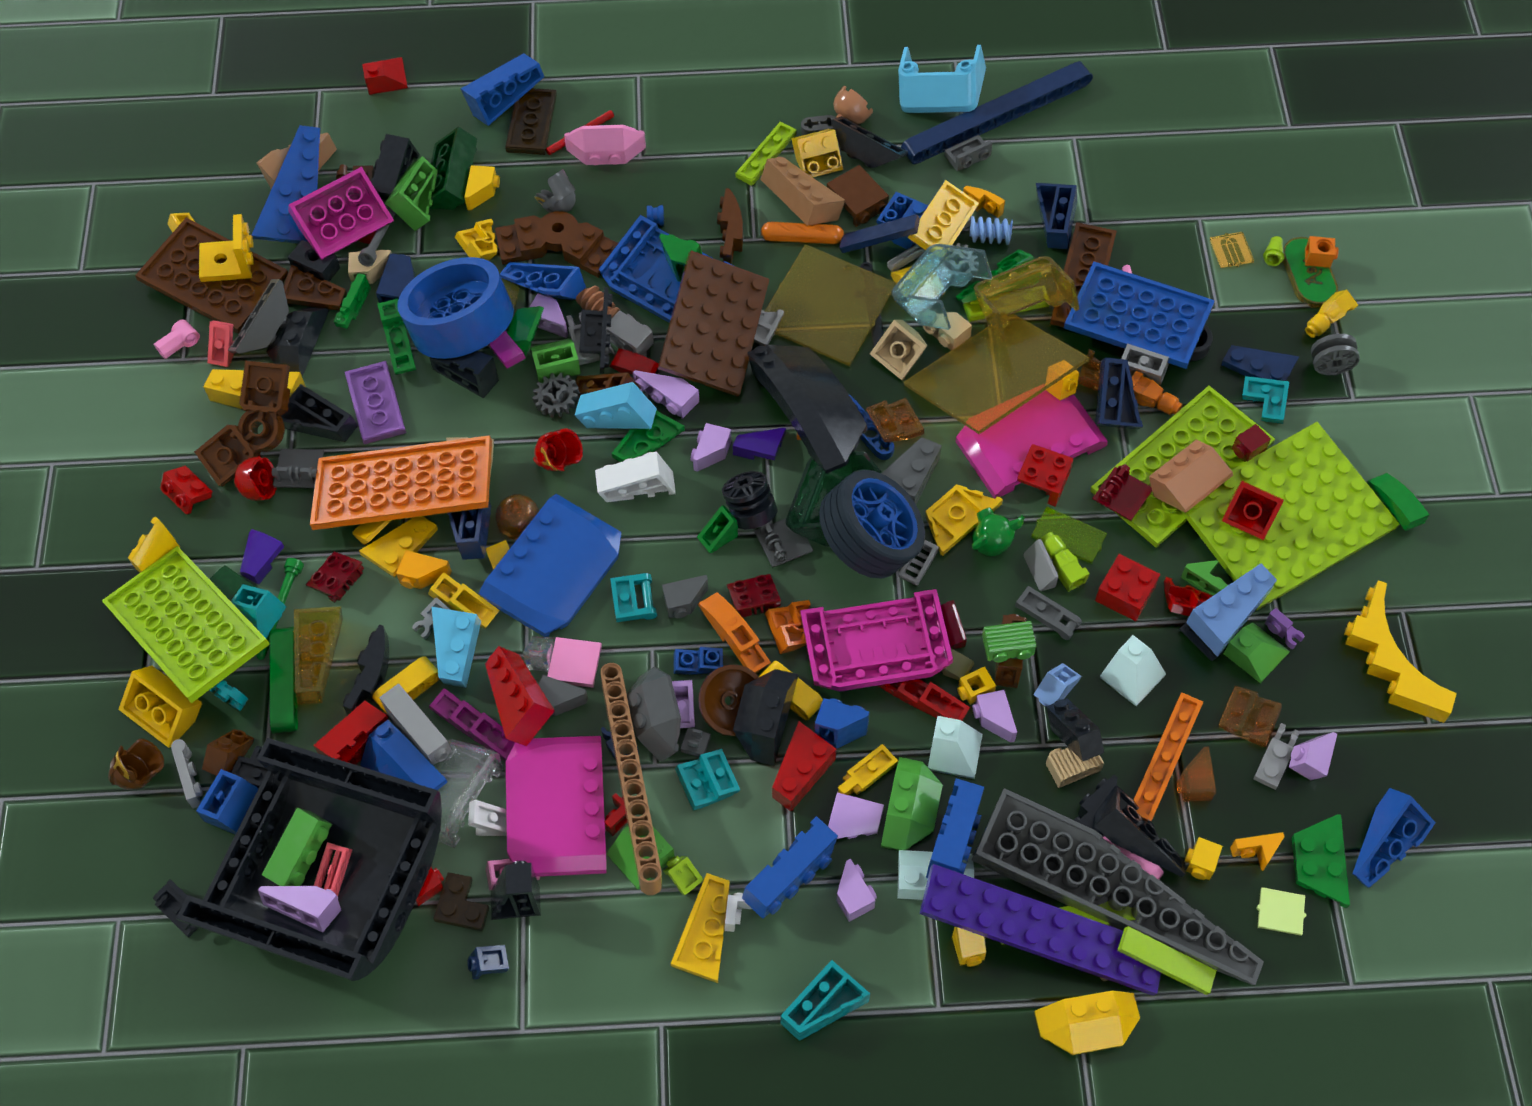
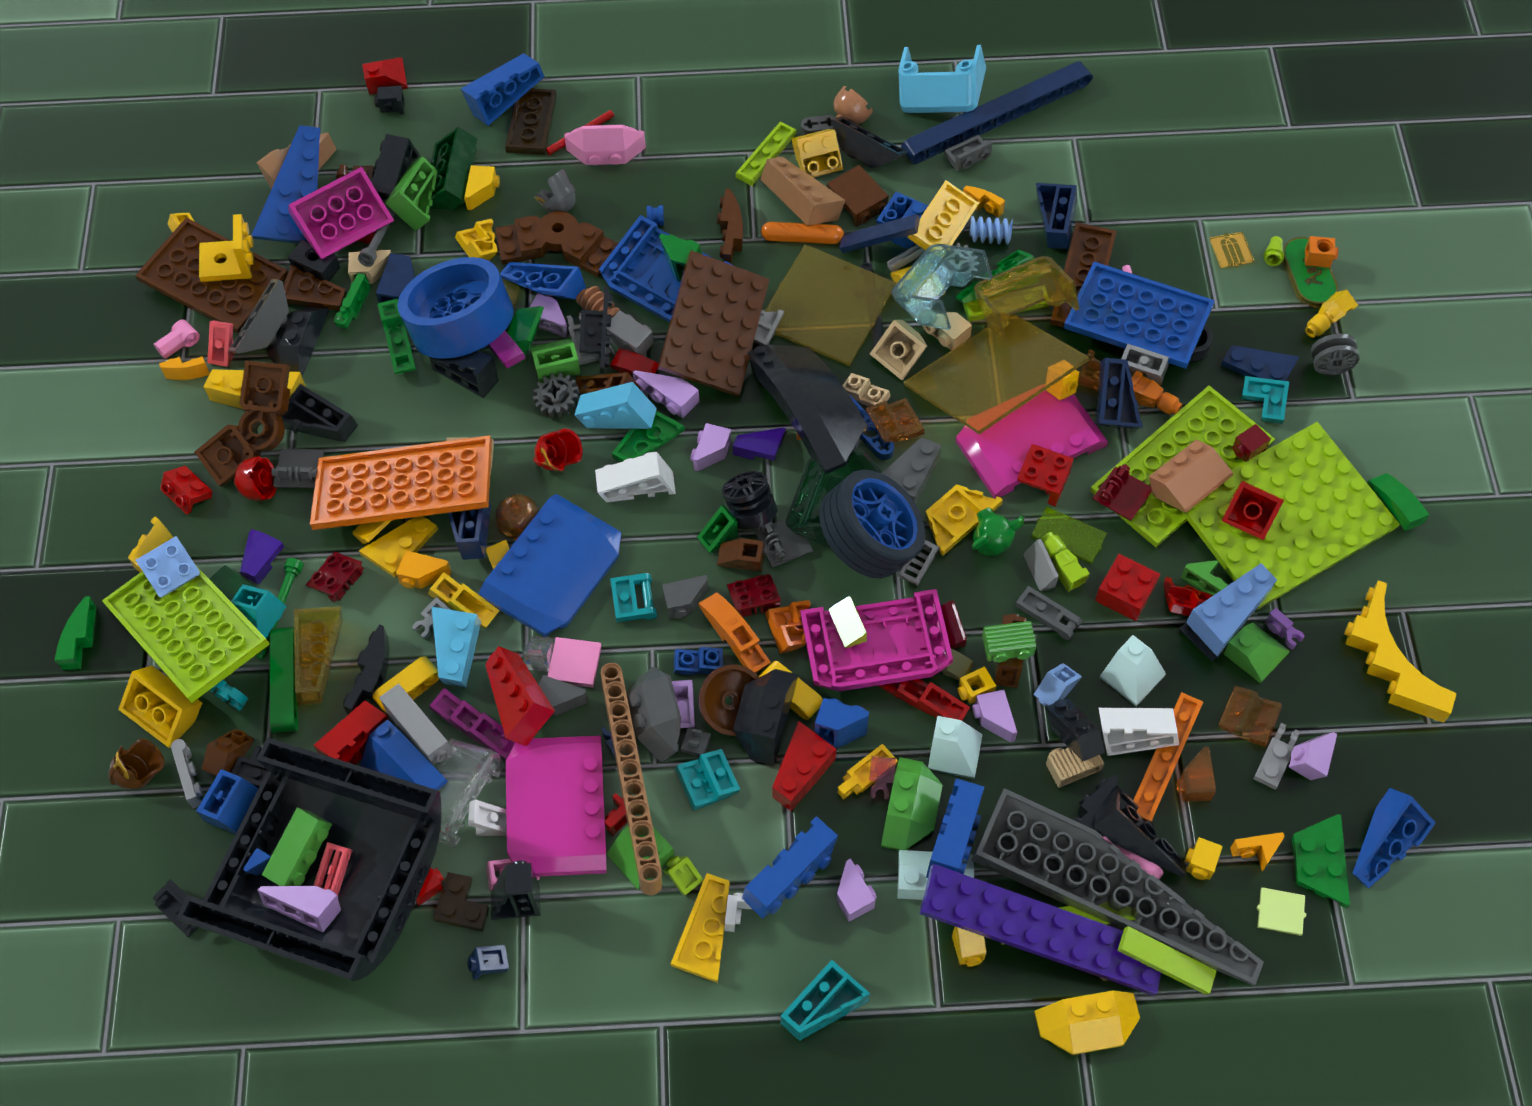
medium lavender tile [345,361,406,445] -> none
lavender slope [828,793,884,839] -> none
none -> green slope [55,596,97,670]
none -> light blue bracket [136,536,200,598]
none -> light orange slope [159,356,210,380]
none -> blue slope [243,848,272,876]
none -> black brick [374,86,405,114]
none -> reddish brown slope [717,538,765,572]
none -> slope [829,597,867,649]
none -> tan slope [842,373,891,411]
none -> clear pink plate [869,755,896,799]
none -> white wedge [1099,708,1179,756]

